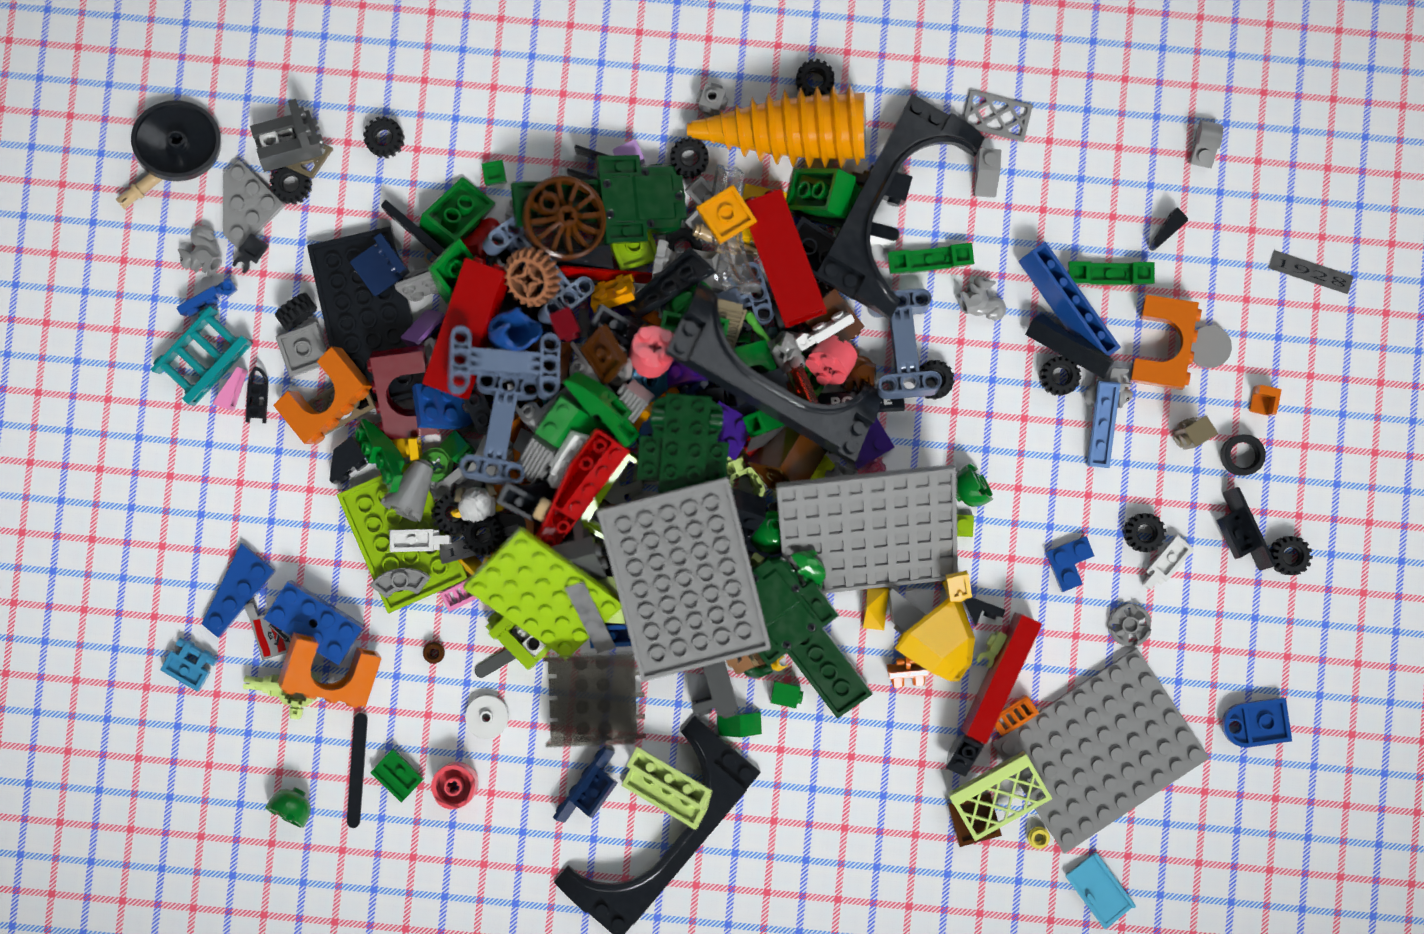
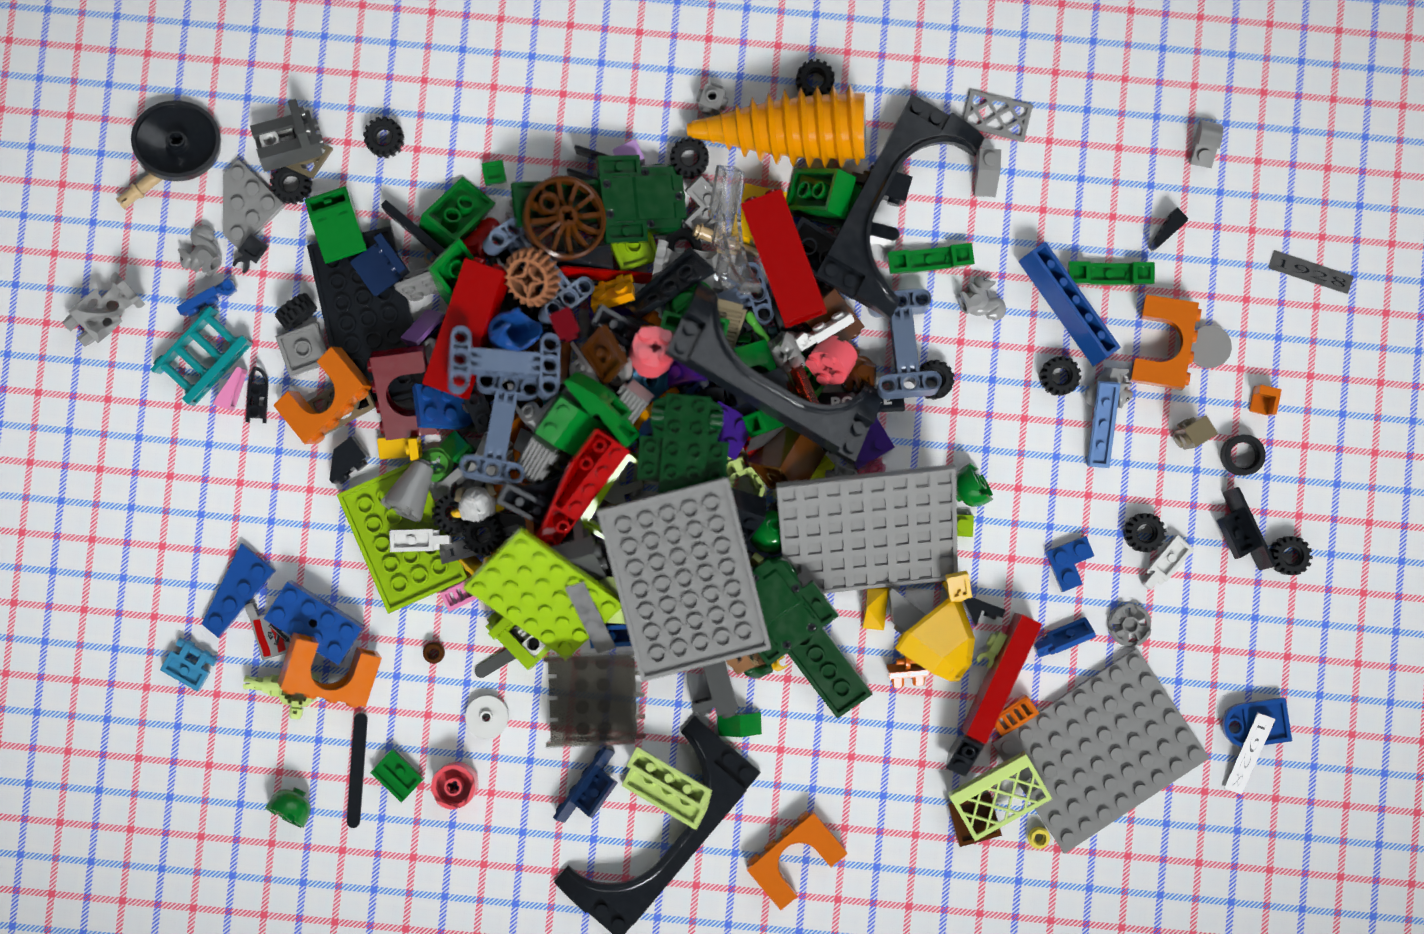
green slope [355,419,405,493] -> none
light grey tile [370,568,431,598] -> none
tan tile [533,498,551,521] -> none
white hinge [547,431,589,489] -> none
light orange tile [696,185,757,245] -> none
green brick [770,680,804,708] -> none
green animal [791,550,826,591] -> none
black slope [1025,313,1115,379] -> none
medium azure door [1065,852,1136,929] -> none
none -> light grey hips [62,272,145,347]
none -> green slope [305,186,367,264]
none -> orange arch [746,810,848,911]
none -> blue hinge [1034,617,1096,658]
none -> sticker [1224,713,1276,794]

